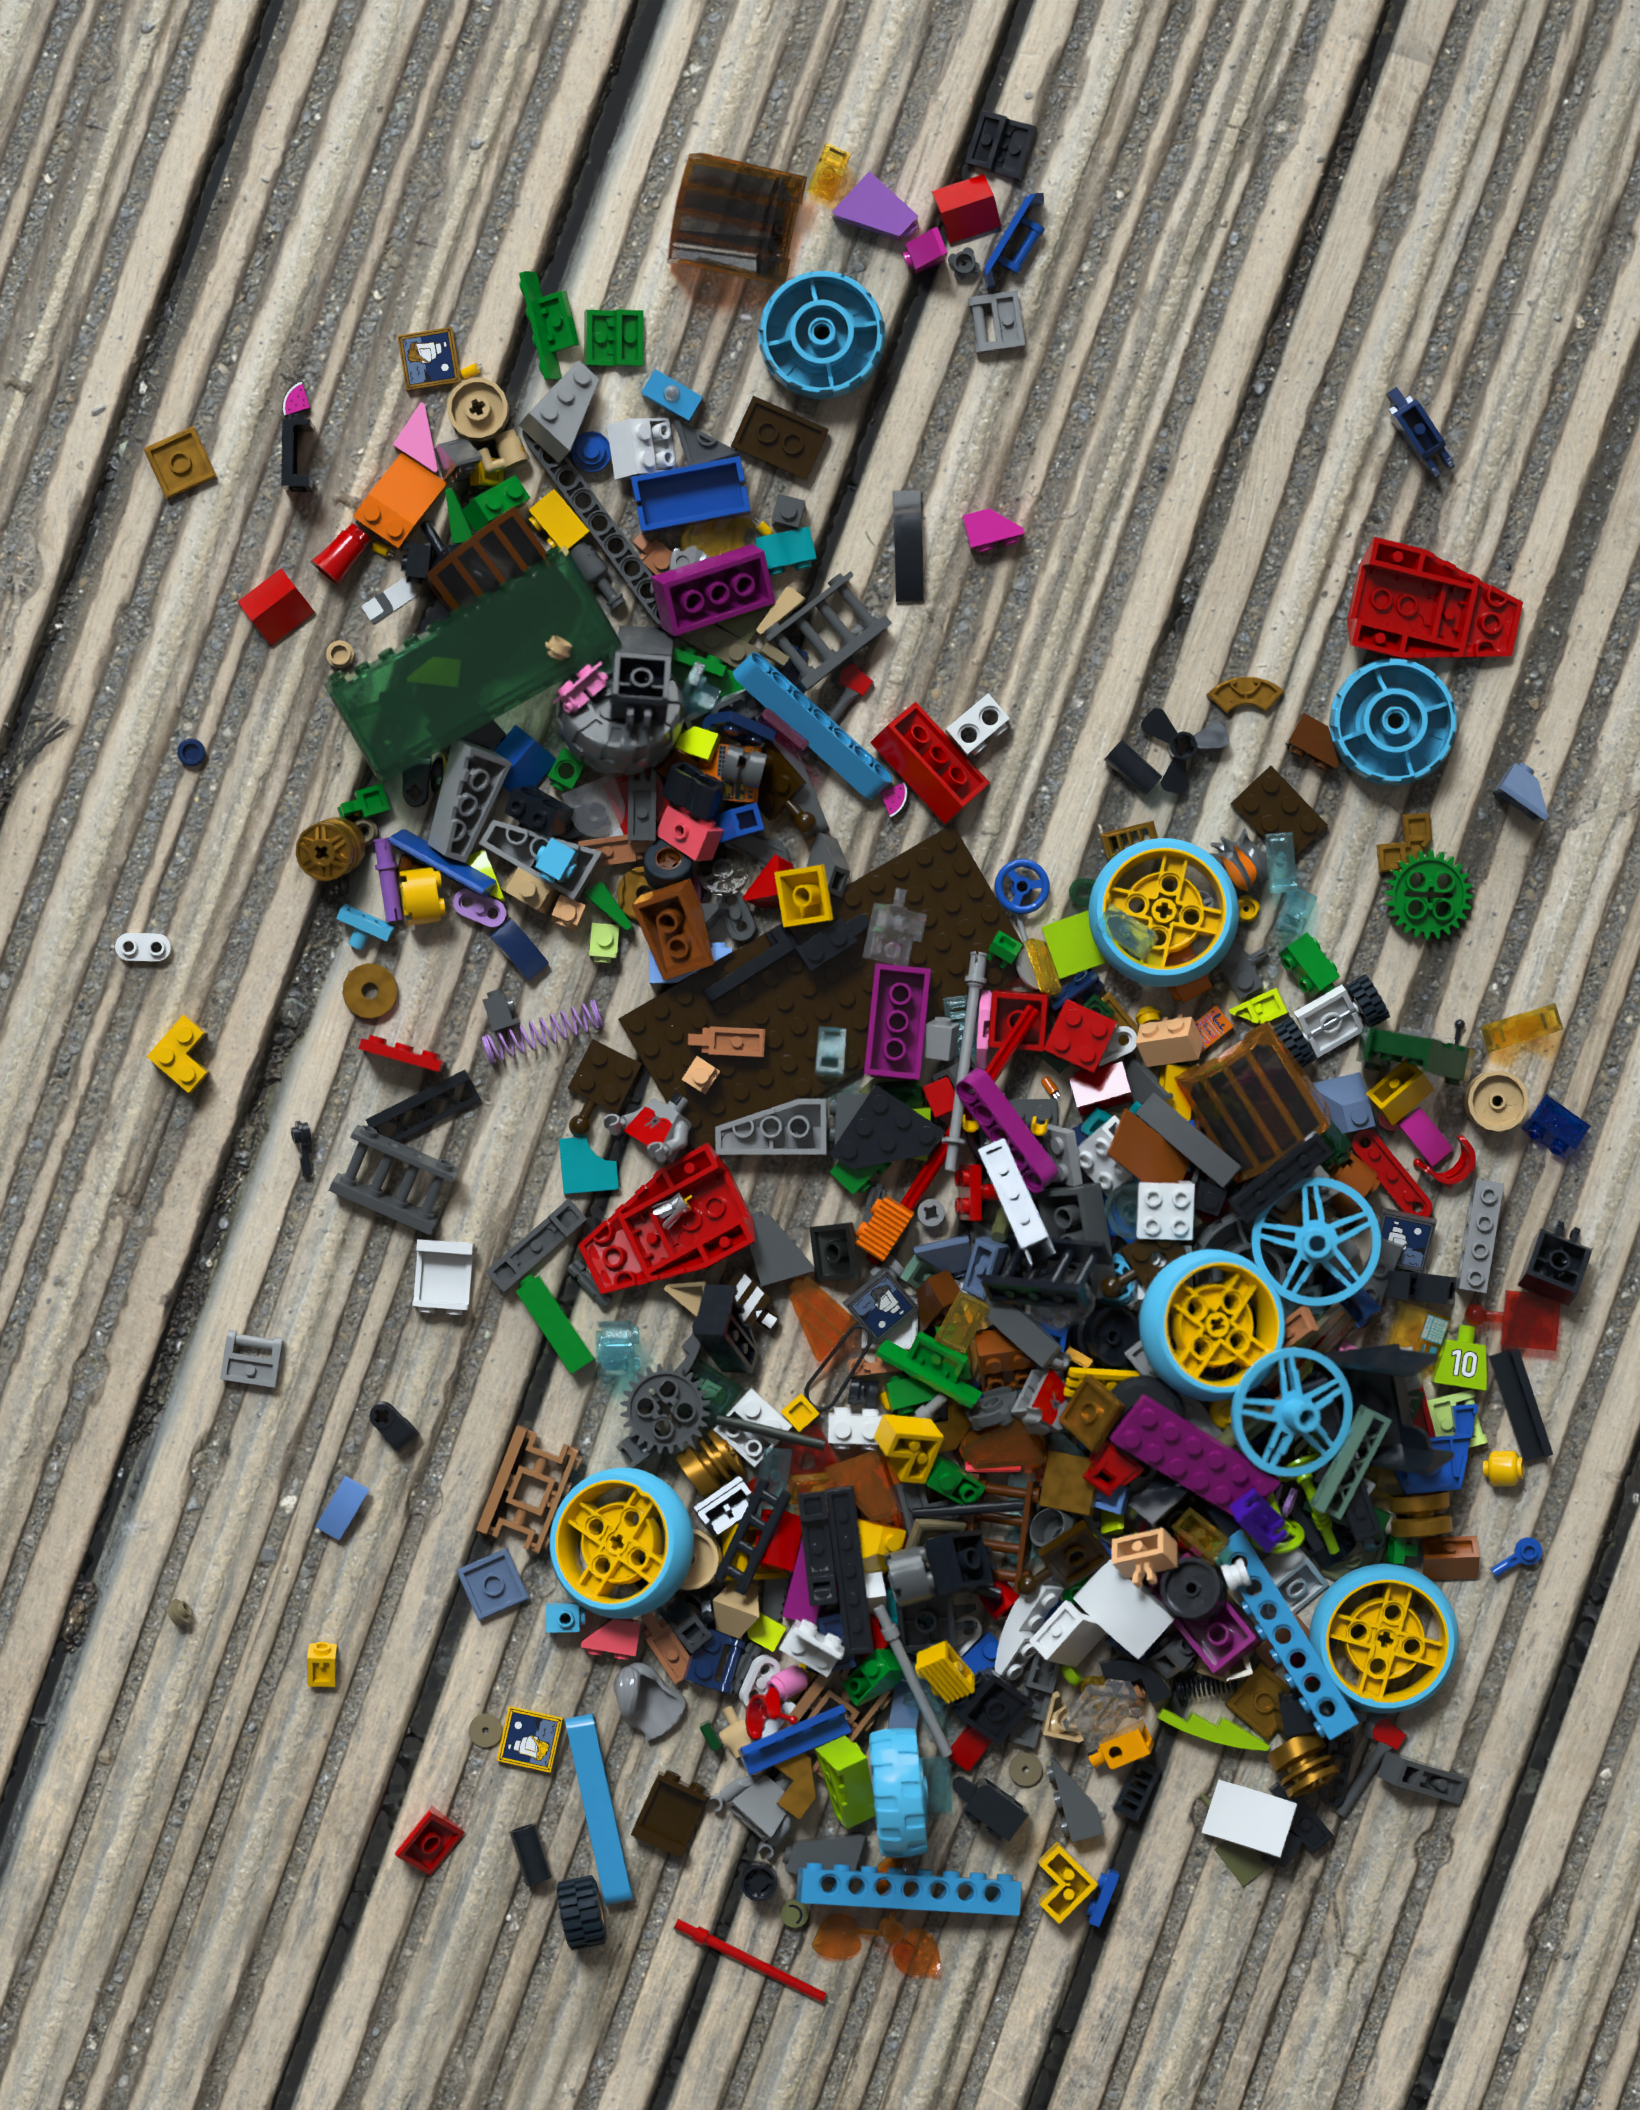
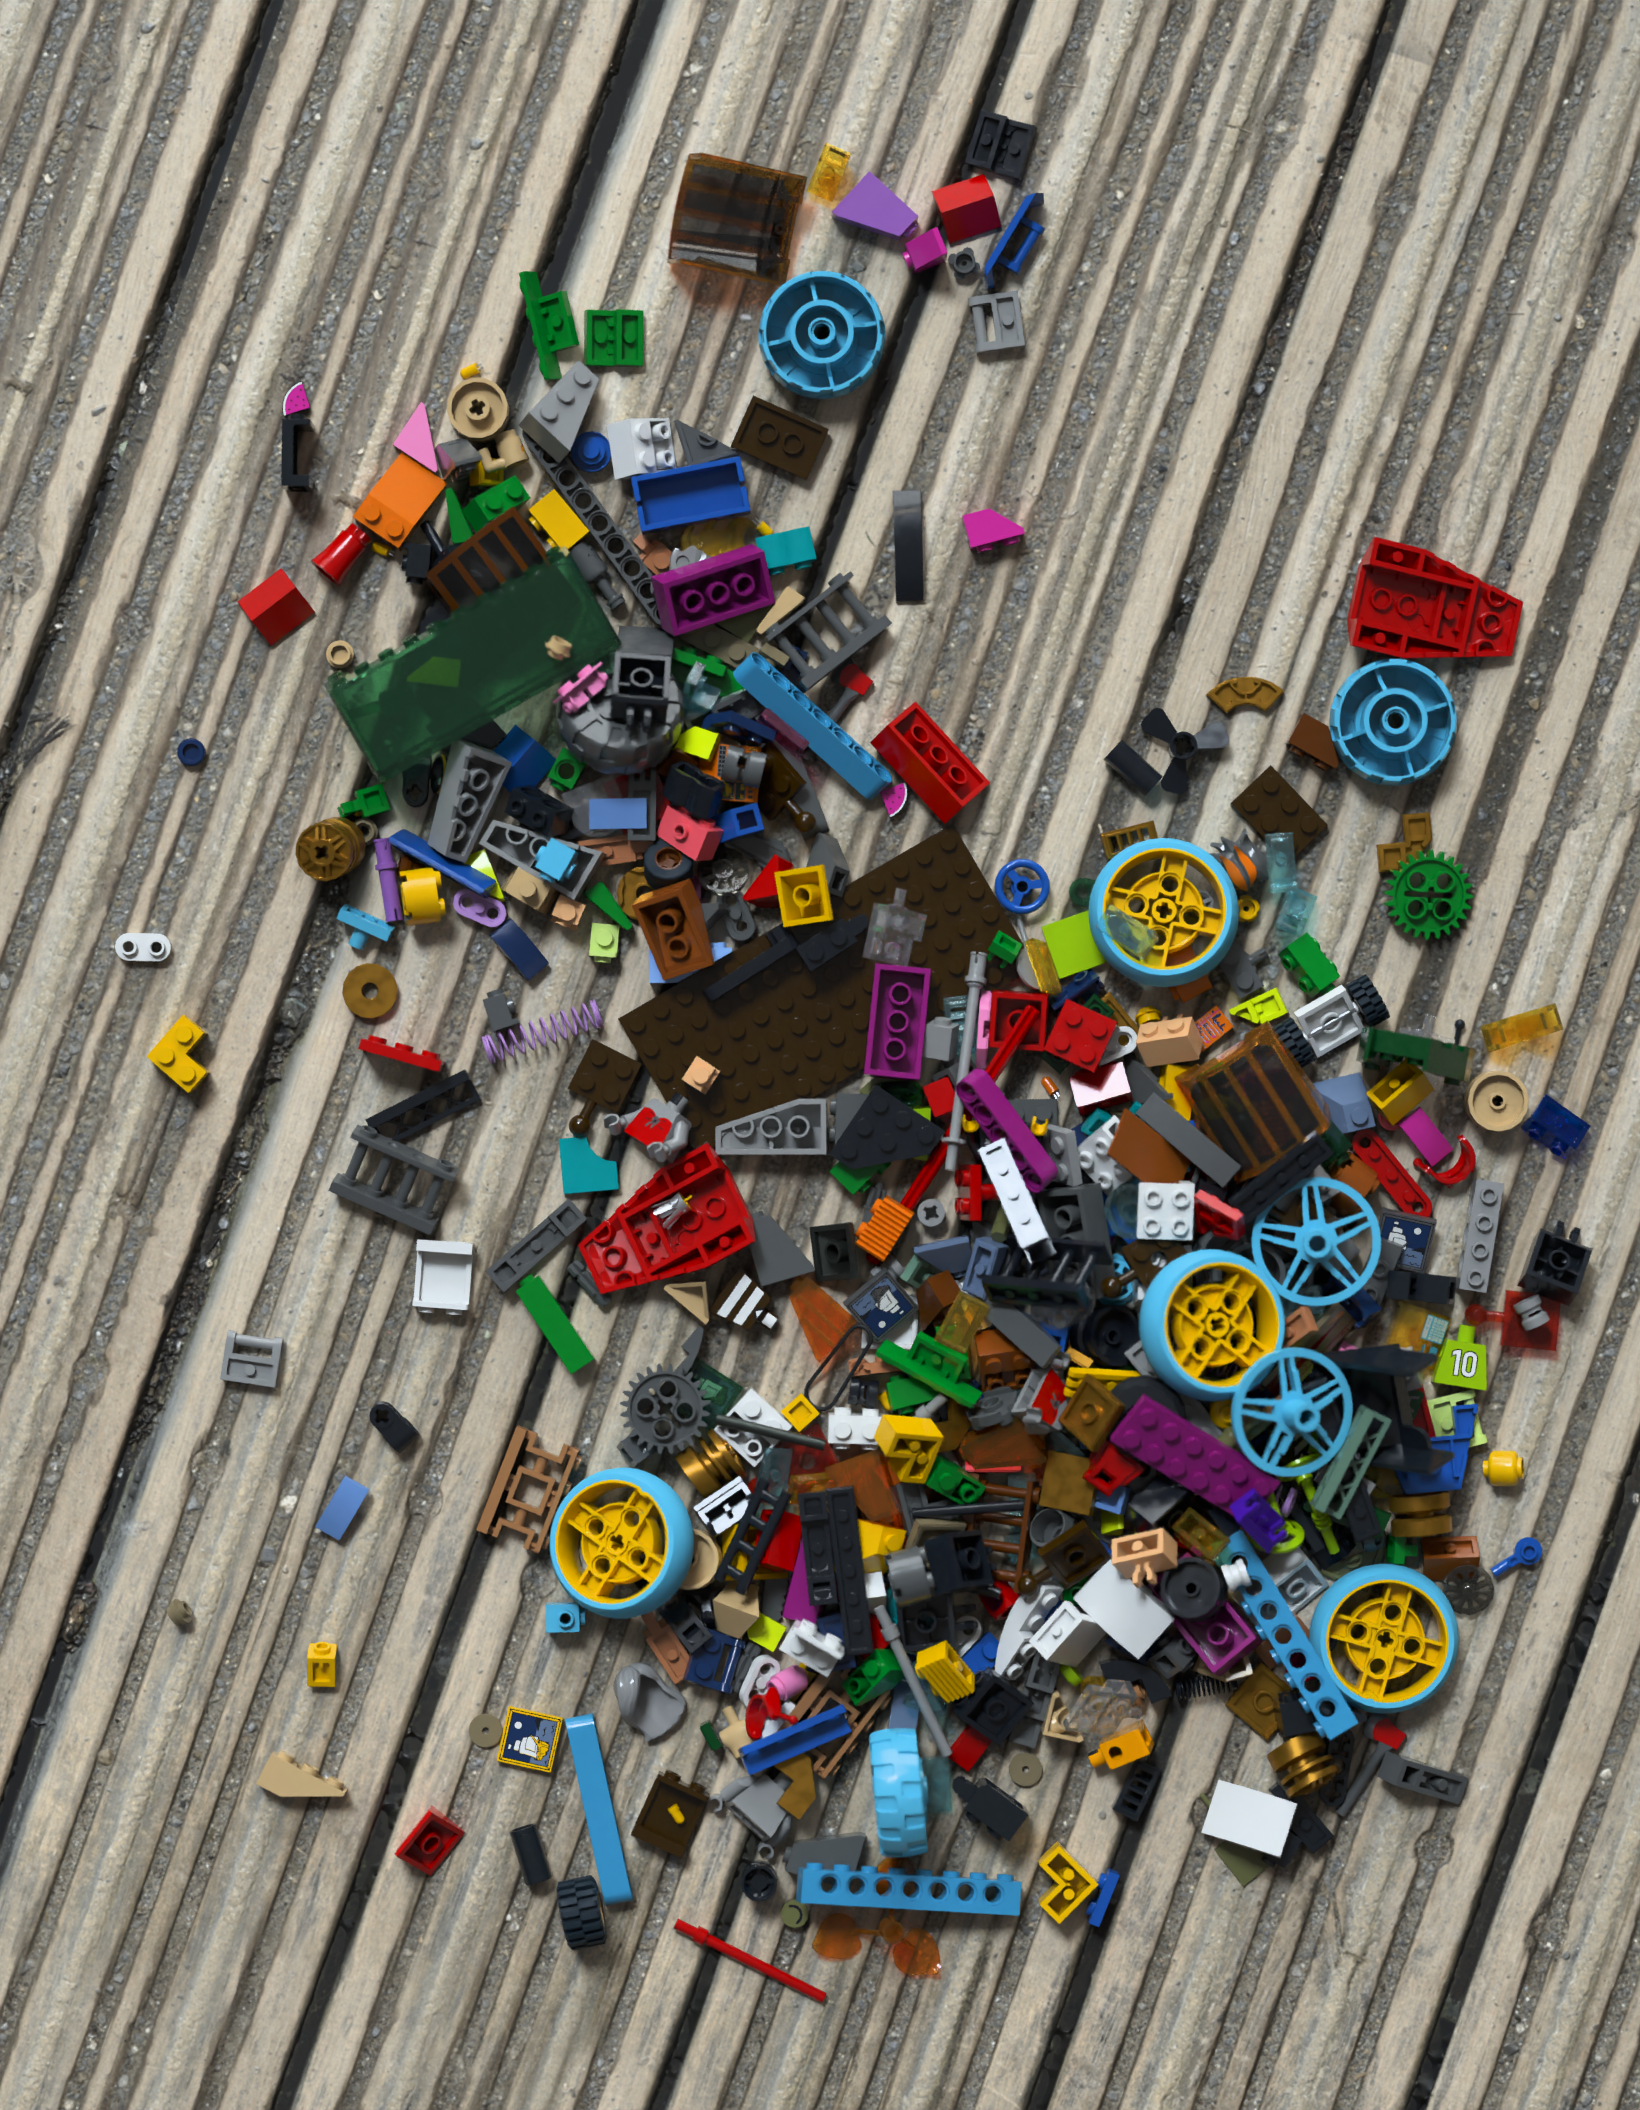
pearl gold tile [143,426,217,500] -> none
black plate [291,1121,313,1176] -> none
white sticker [362,578,417,624] -> none
tile [397,327,461,391] -> none
sand blue tile [456,1547,530,1621] -> none
coral slope [581,1618,642,1660] -> none
clear light blue brick [596,1320,640,1377] -> none
dark azure piece [641,369,703,423] -> none
nougat hinge [687,1026,765,1057] -> none
black wedge [692,1284,758,1374] -> none
dark grey brick [771,494,805,530] -> none
clear light blue slope [815,1027,846,1076] -> none
lime wedge [815,1735,876,1829] -> none
white brick [945,693,1010,756] -> none
dark grey slope [1046,1757,1104,1842] -> none
lime slope [1156,1706,1270,1751] -> none
dark blue hinge [1386,387,1455,479] -> none
black fence [1488,1347,1553,1462] -> none
sand blue slope [1492,762,1548,824] -> none
none -> tan slope [256,1750,347,1797]
none -> medium blue sticker [589,798,647,829]
none -> yellow piece [667,1804,685,1824]
none -> red wing [1194,1190,1245,1240]
none -> clear smoke wheel [1442,1565,1494,1615]
none -> light grey wheel [1513,1294,1550,1331]

